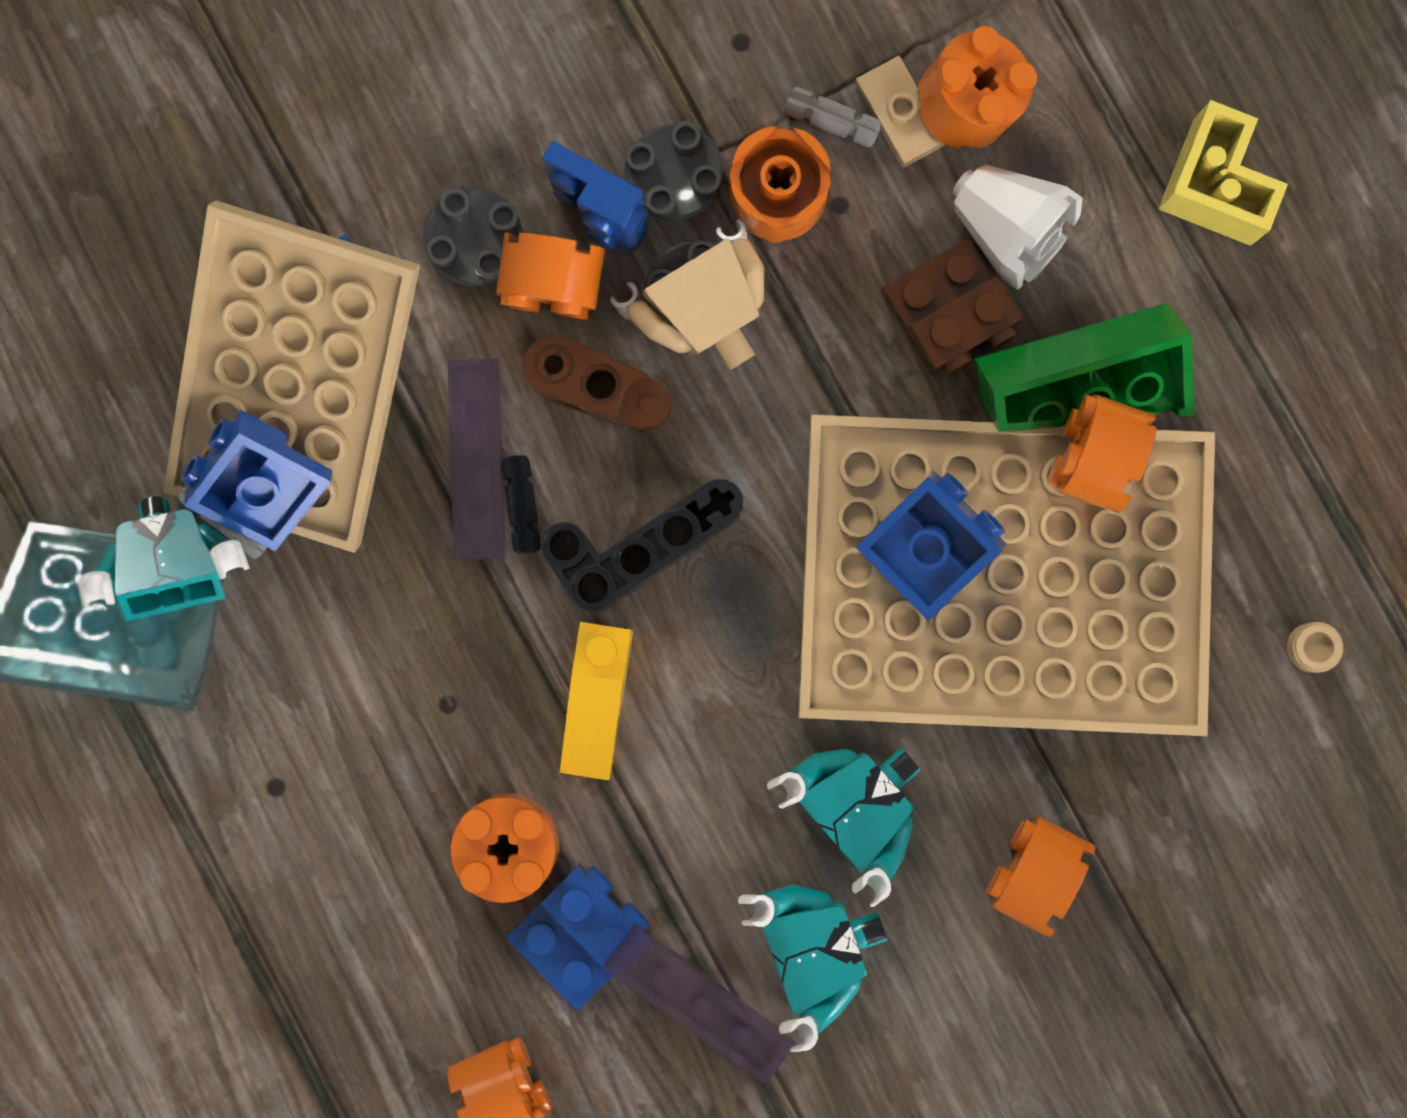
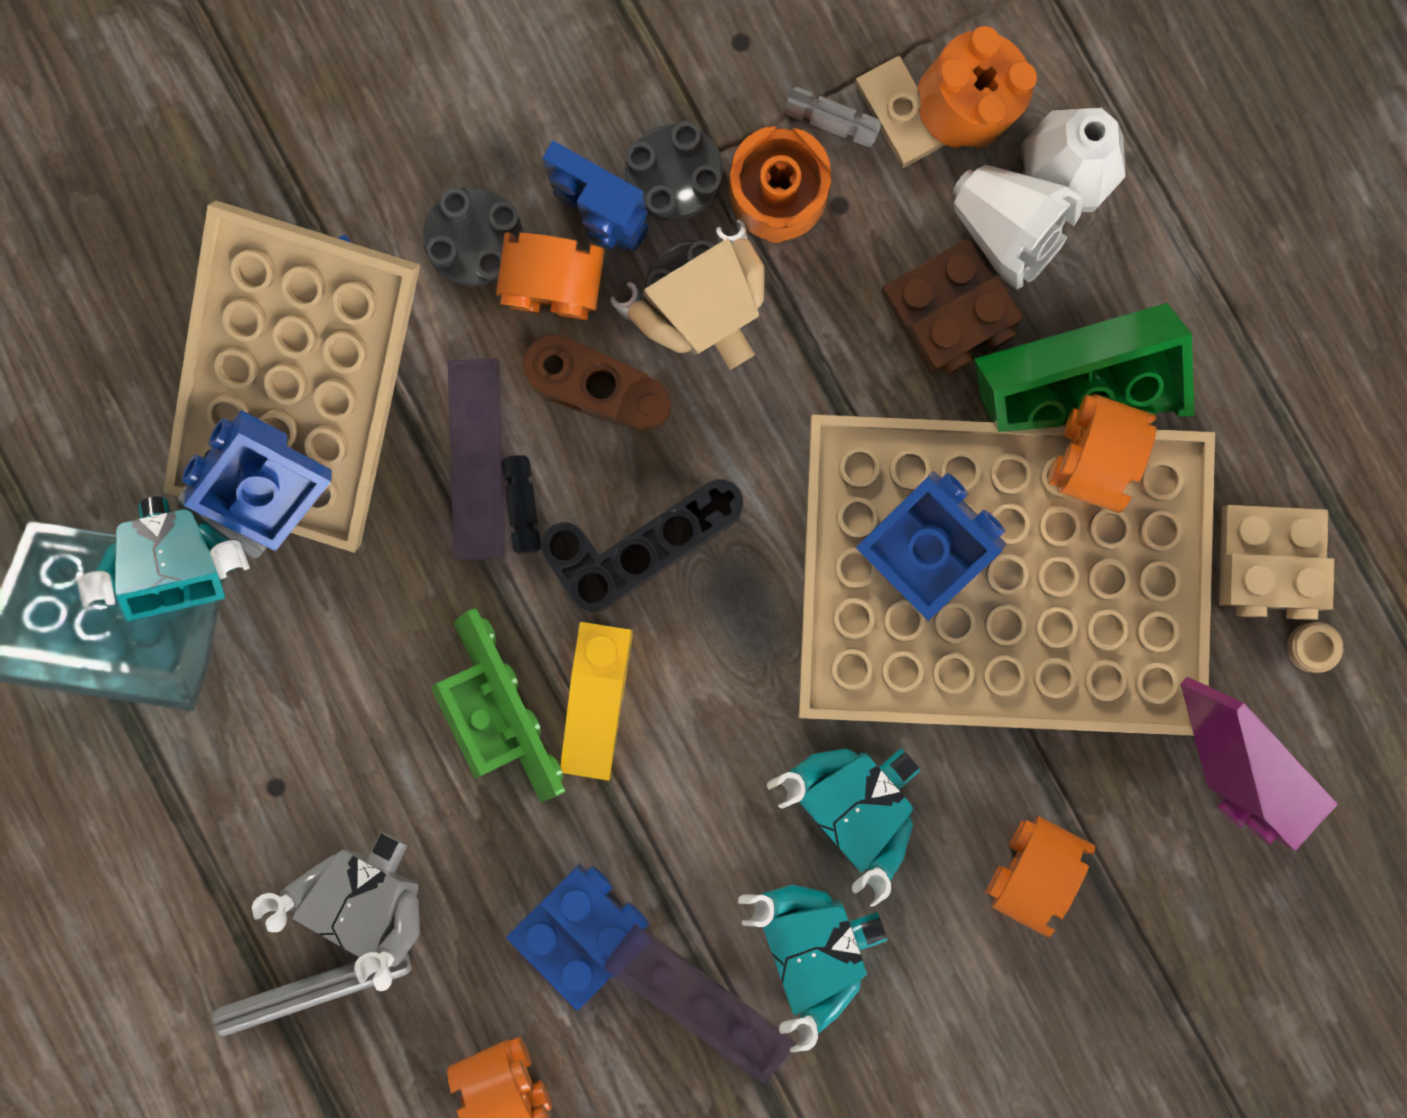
orange brick [451,793,560,903] -> none
light yellow brick [1158,100,1288,246] -> none
none -> light grey axle [212,952,411,1037]
none -> light grey torso [252,832,420,991]
none -> bright green bracket [431,608,565,803]
none -> white cone [1021,108,1126,212]
none -> magenta slope [1180,676,1338,851]
none -> tan plate [1219,505,1334,620]

